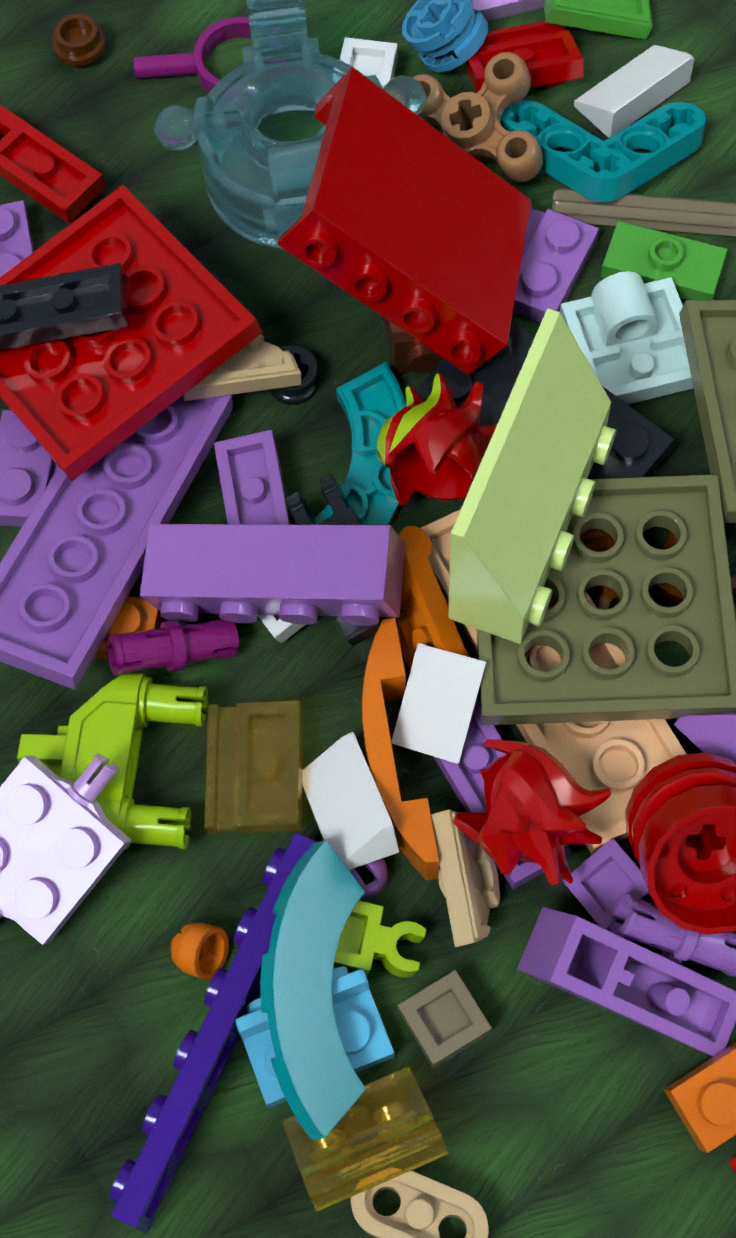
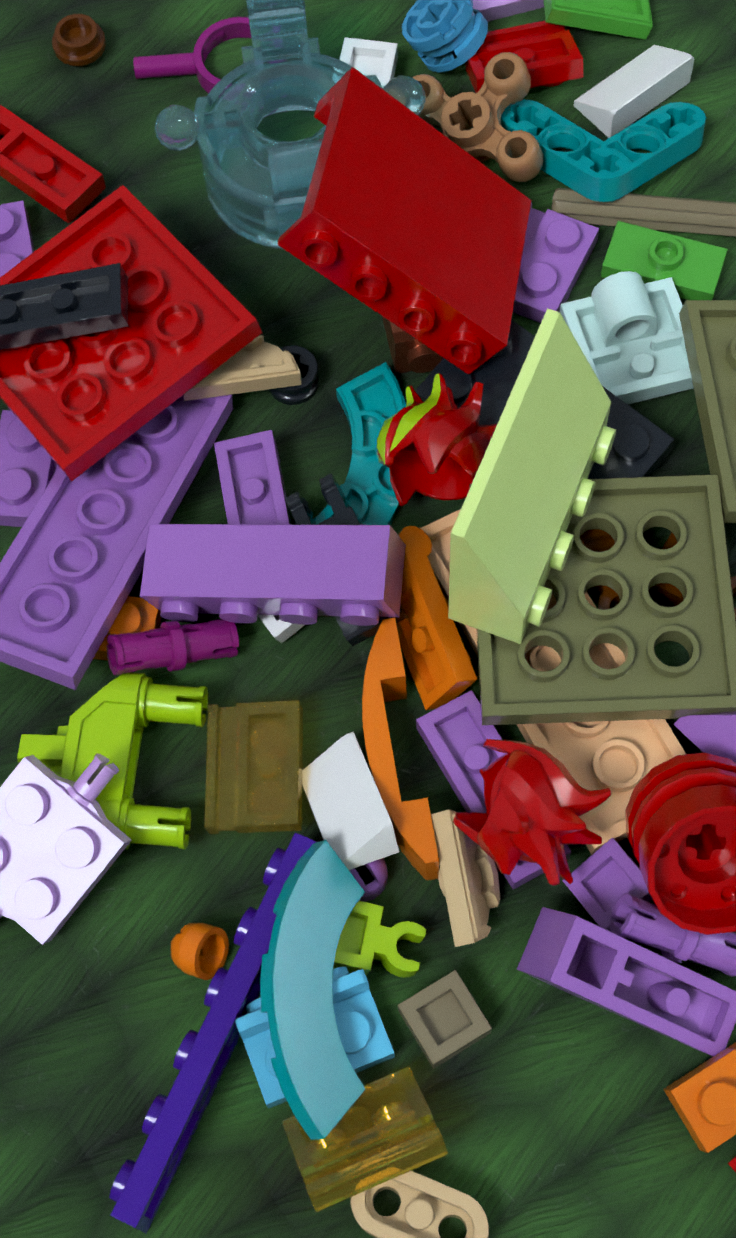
white sticker [391,643,486,764] -> none

